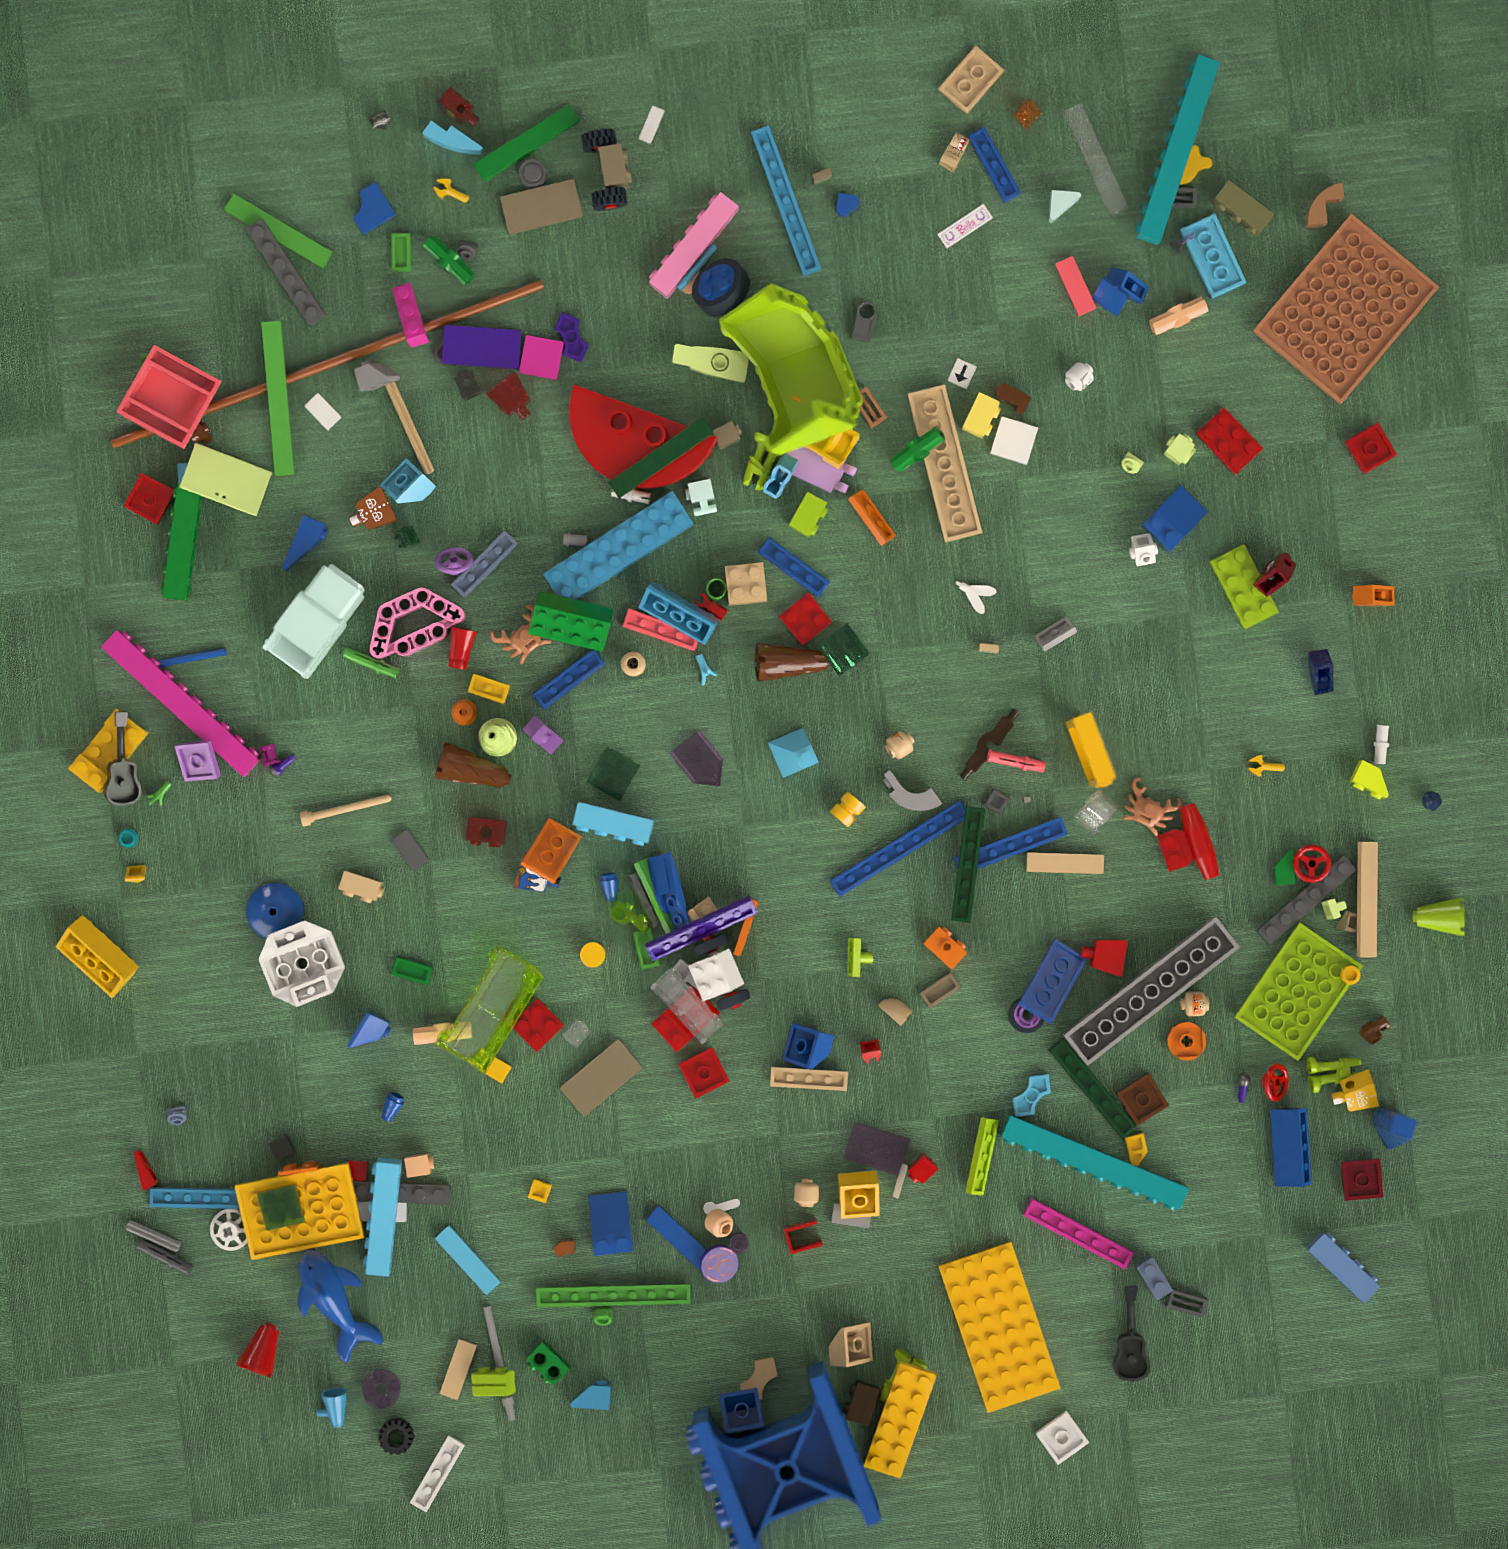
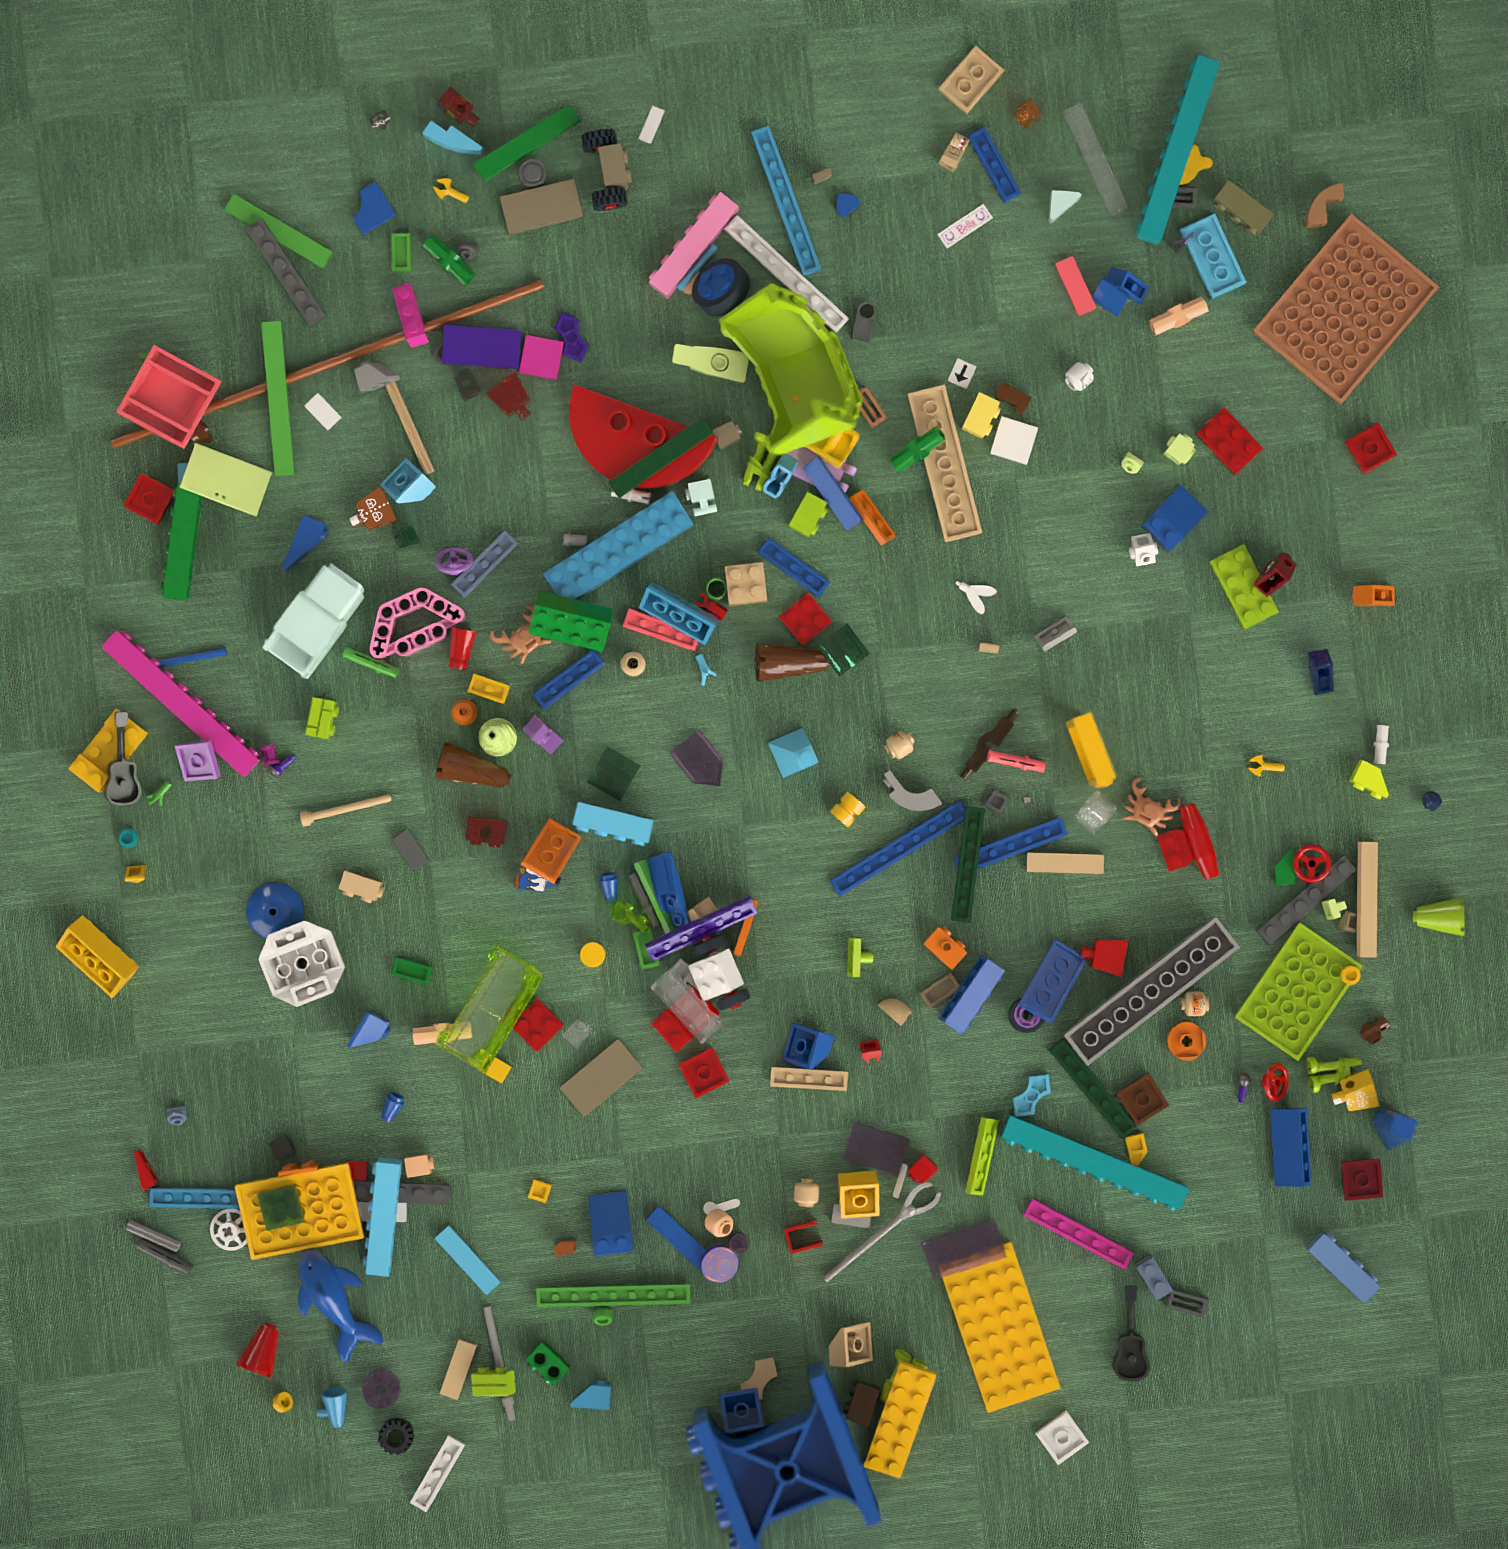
none -> yellow tile [272,1392,293,1413]
none -> lime brick [305,697,339,740]
none -> white tile [724,215,849,333]
none -> tile [803,456,863,530]
none -> light grey piece [823,1182,941,1283]
none -> tile [921,1220,1007,1281]
none -> brick [938,955,1005,1034]

